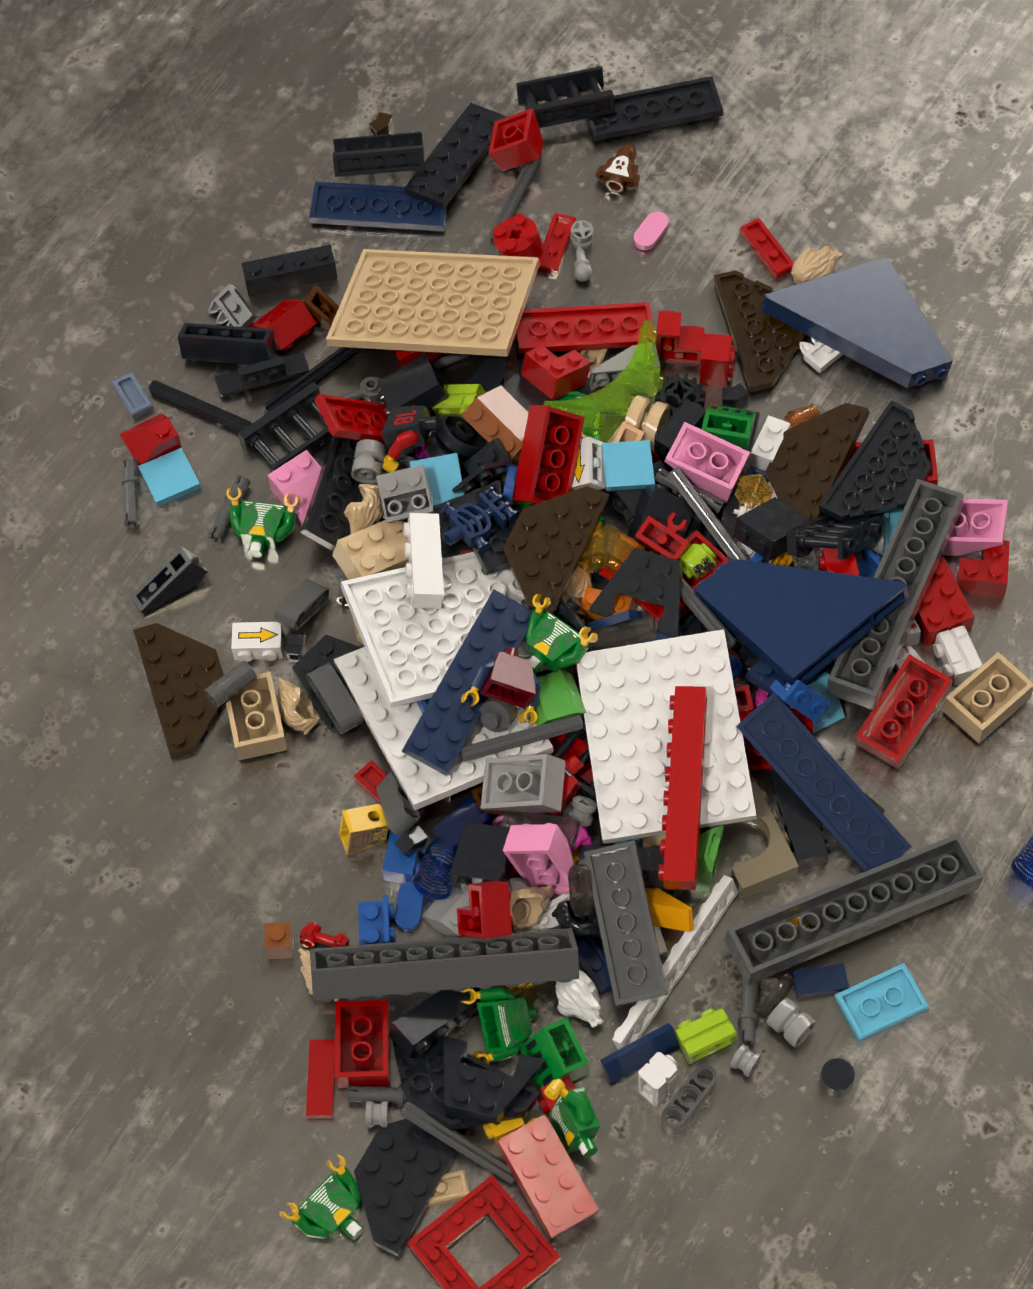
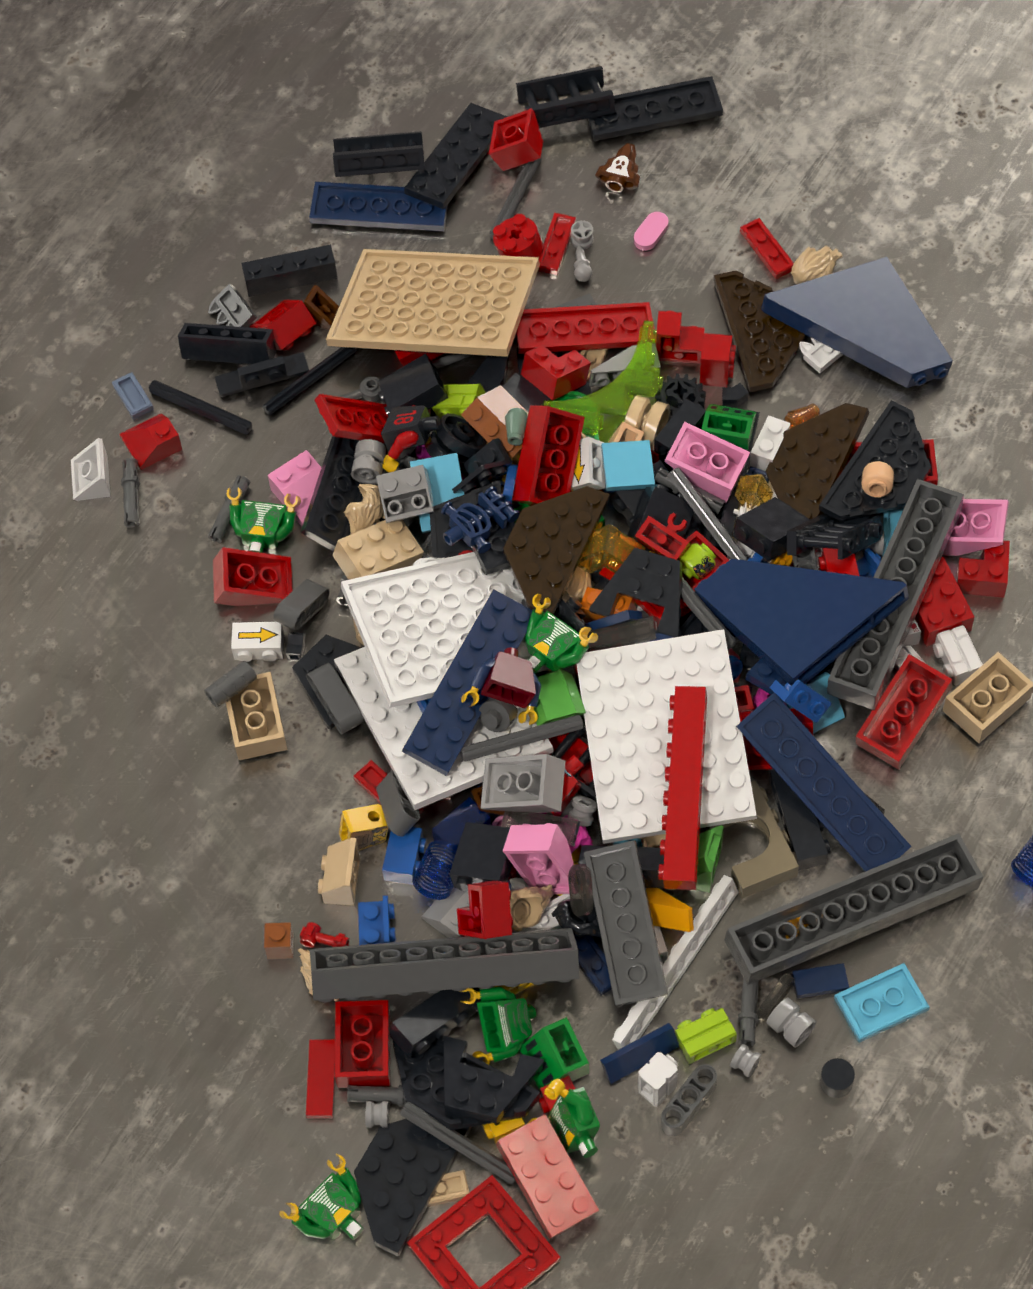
black slope [131,547,208,613] -> none
dark brown plate [133,623,226,759] -> none
medium azure tile [138,448,201,507] -> none
black fence [238,382,332,473] -> none
tan hair [277,677,321,735] -> none
dark brown piece [369,112,393,135] -> none
black piece [394,826,428,858] -> none
blue tile [395,881,424,932] -> none
white brick [403,513,444,609] -> none
white hair [555,971,604,1028] -> none
none -> white slope [71,438,110,501]
none -> red slope [213,547,292,606]
none -> tan slope [318,838,360,906]
none -> sand green cone [505,408,528,445]
none -> light nougat head [861,461,894,497]

